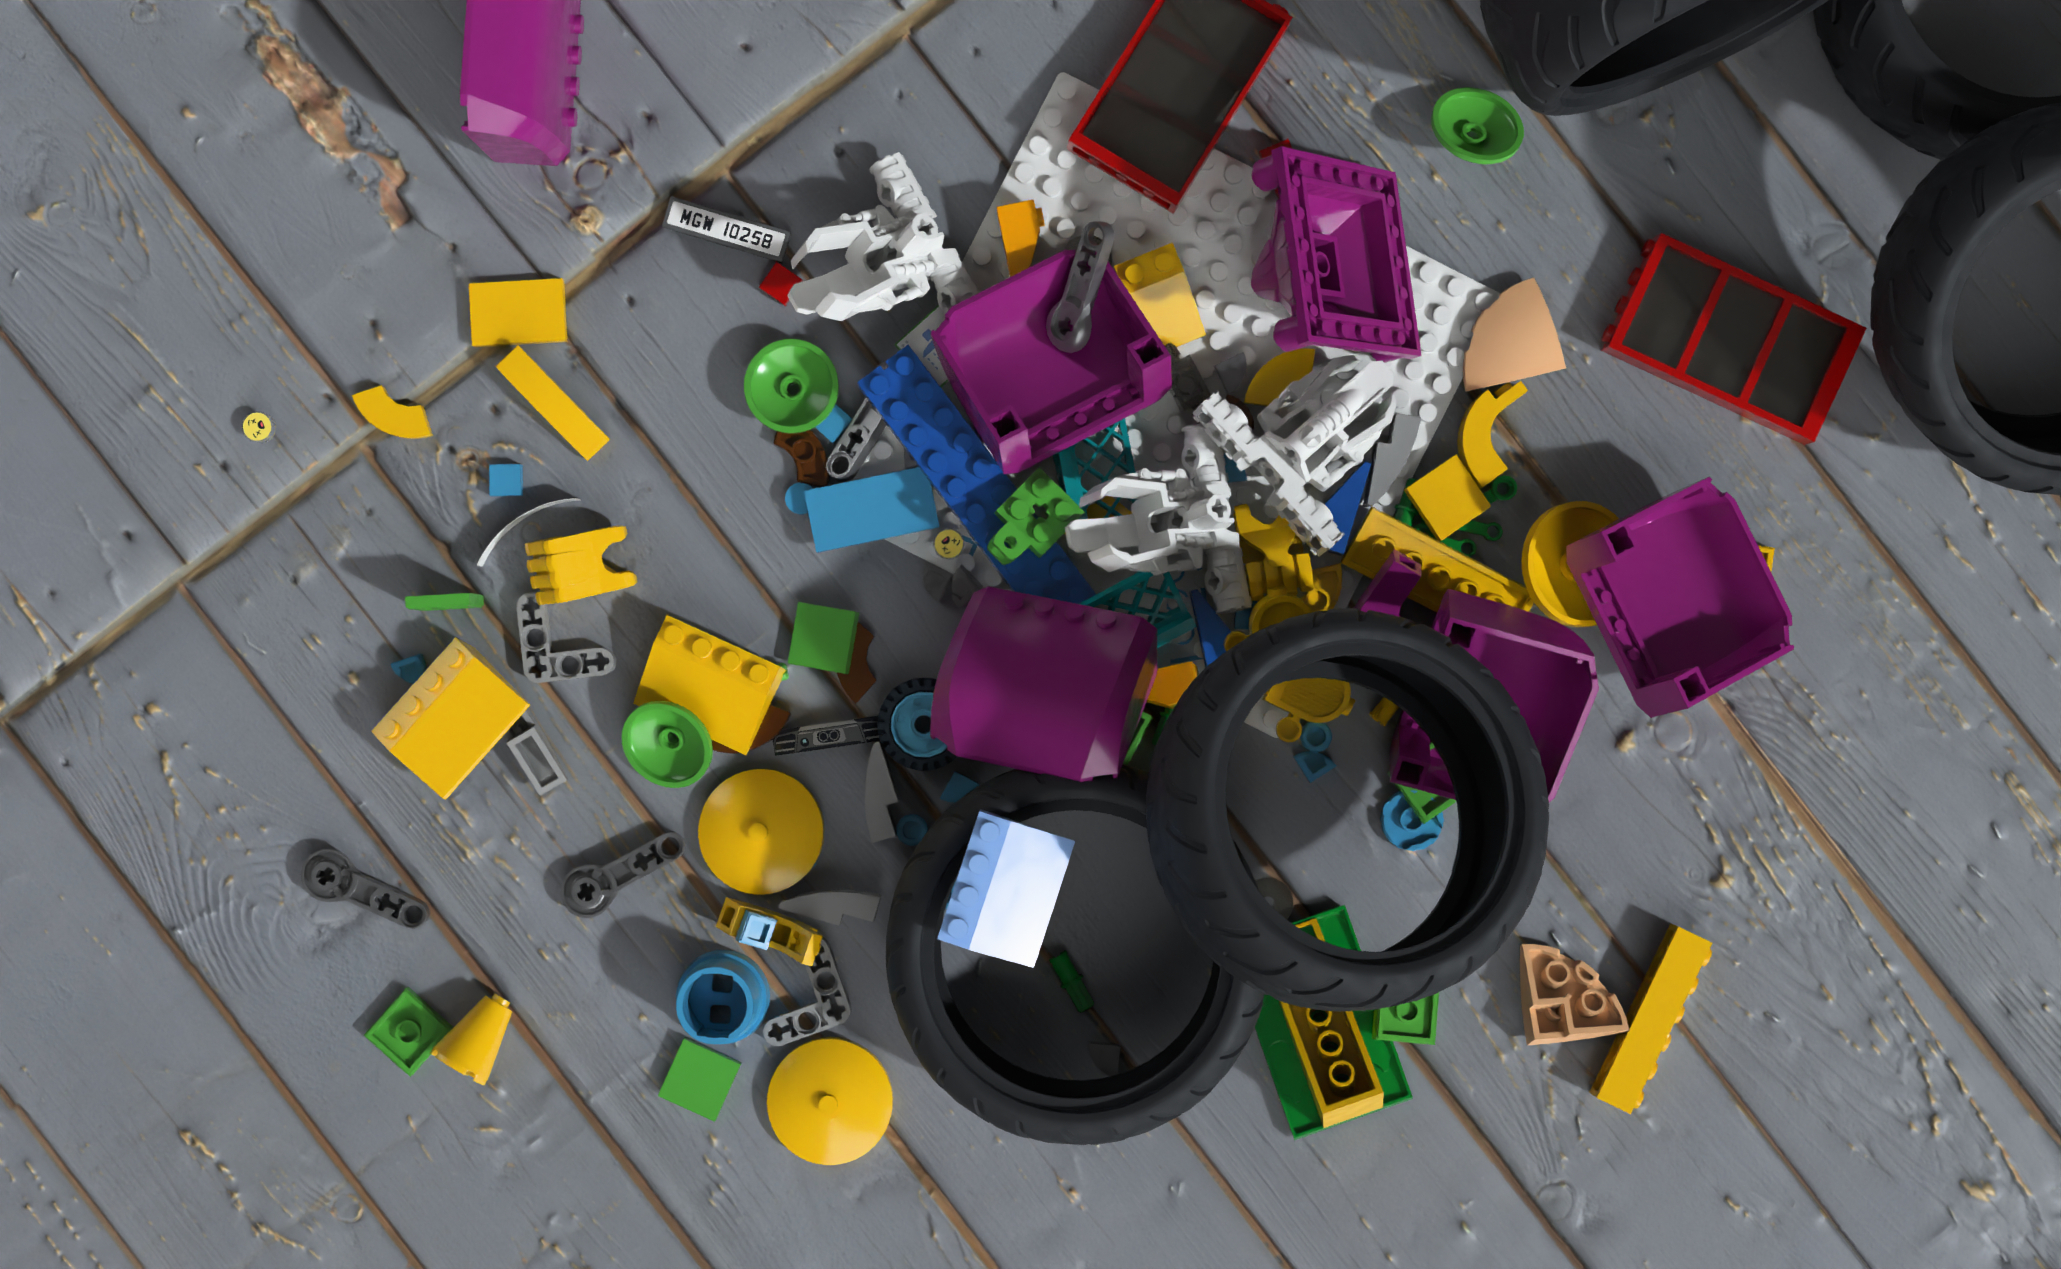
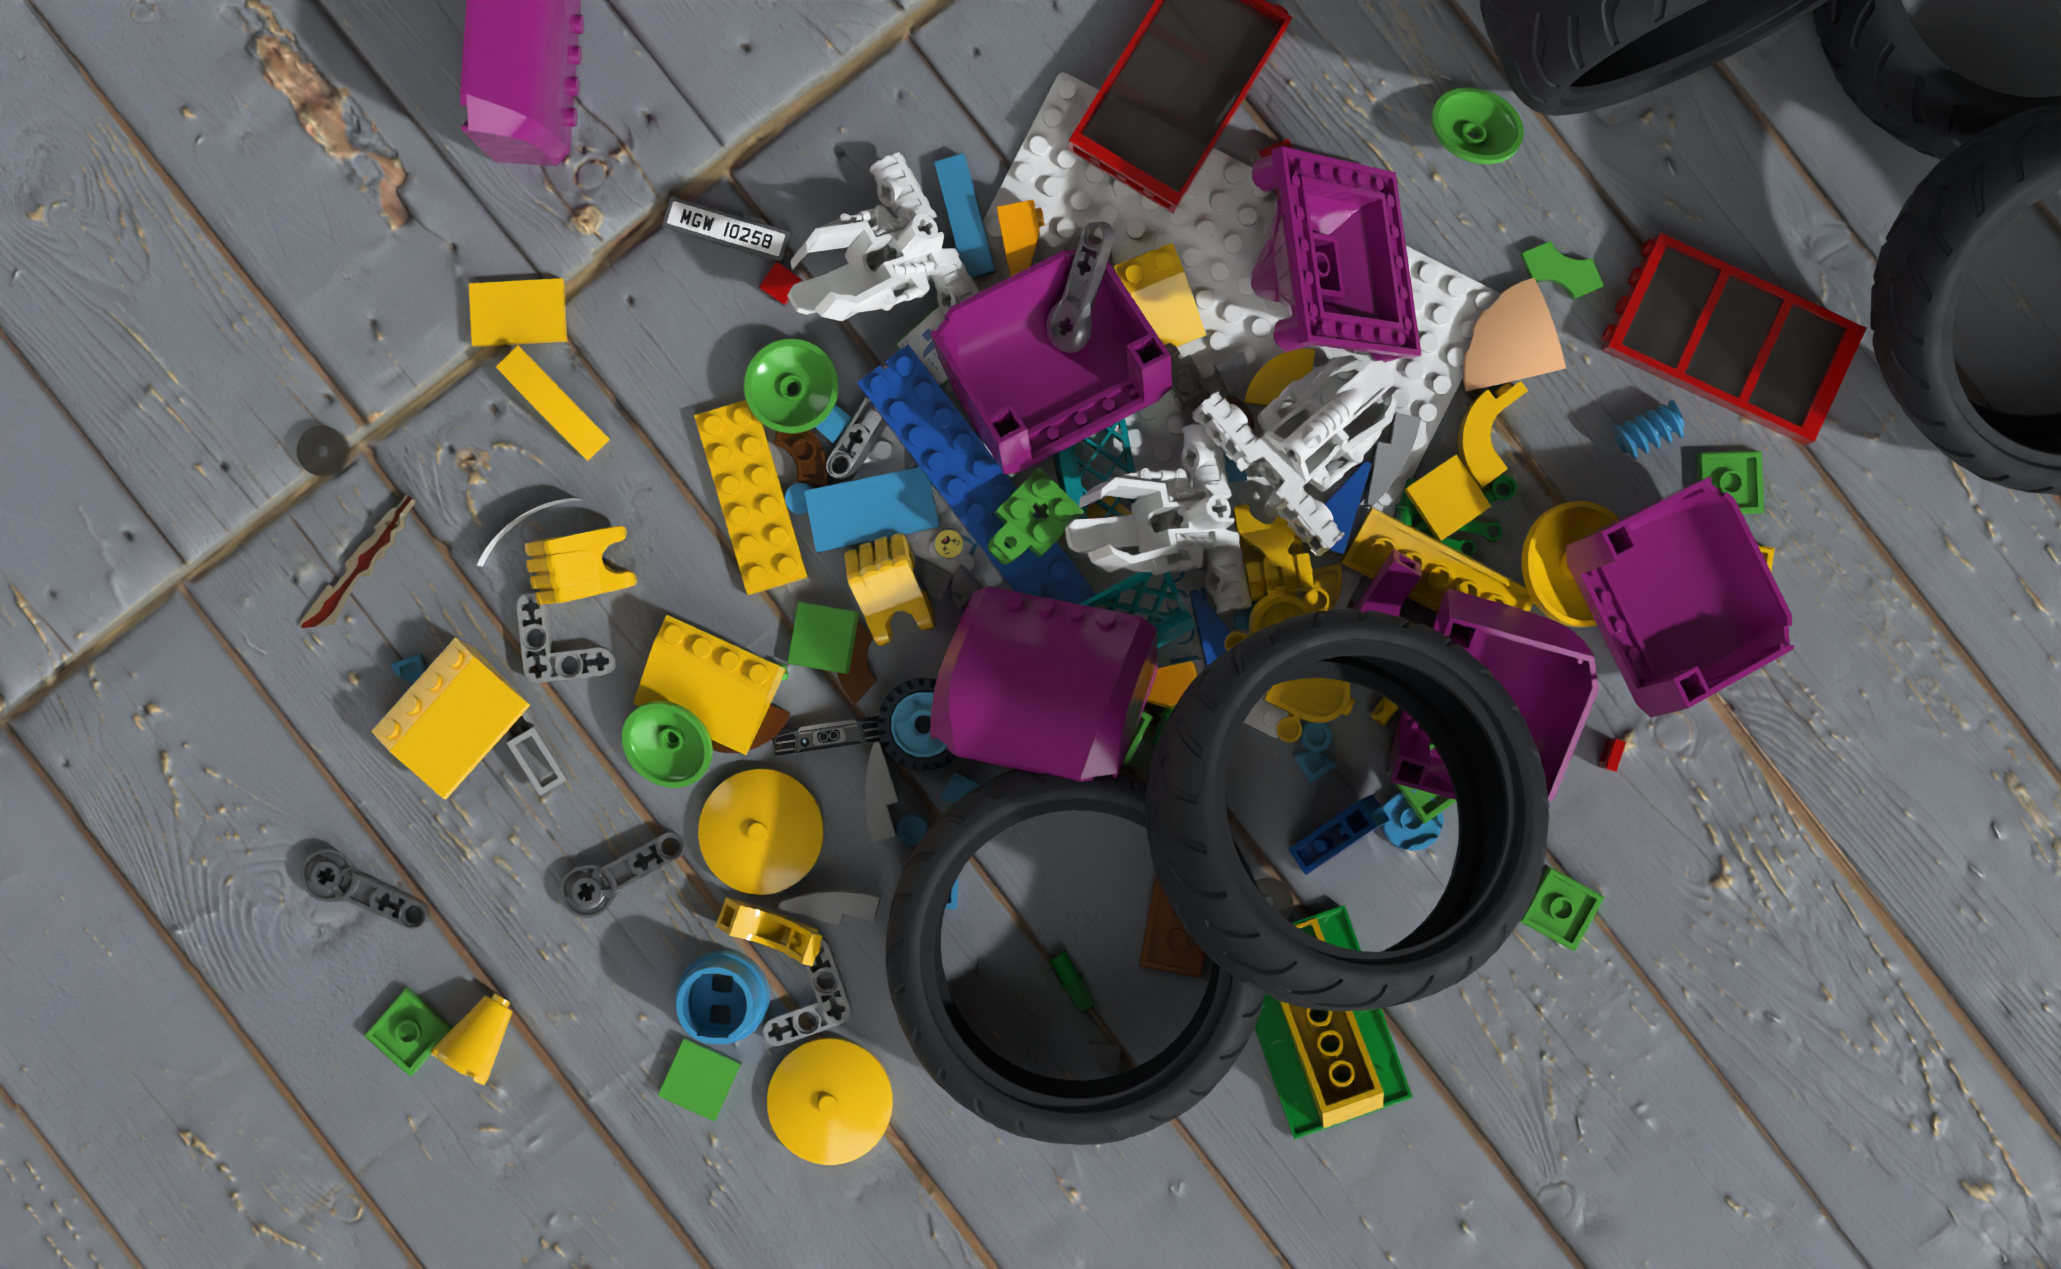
light yellow tile [242,411,276,443] -> none
yellow tile [352,385,433,439] -> none
bright green tile [405,593,484,611] -> none
dark azure tile [489,464,523,497] -> none
tile [735,910,777,950] -> none
slope [937,809,1075,968] -> none
bright green tile [1372,992,1439,1045] -> none
light nougat brick [1520,944,1629,1045] -> none
yellow brick [1589,923,1713,1114] -> none
none -> clear smoke piece [296,426,350,477]
none -> dark tan sword [299,494,416,628]
none -> yellow plate [694,400,809,595]
none -> yellow piece [844,533,936,647]
none -> dark azure tile [934,153,997,280]
none -> dark orange tile [1139,874,1205,978]
none -> blue slope [1288,794,1390,875]
none -> bright green tile [1520,241,1604,300]
none -> bright green tile [1520,866,1605,952]
none -> red tile [1598,738,1626,772]
none -> dark azure piece [1612,400,1684,459]
none -> bright green tile [1696,451,1764,514]

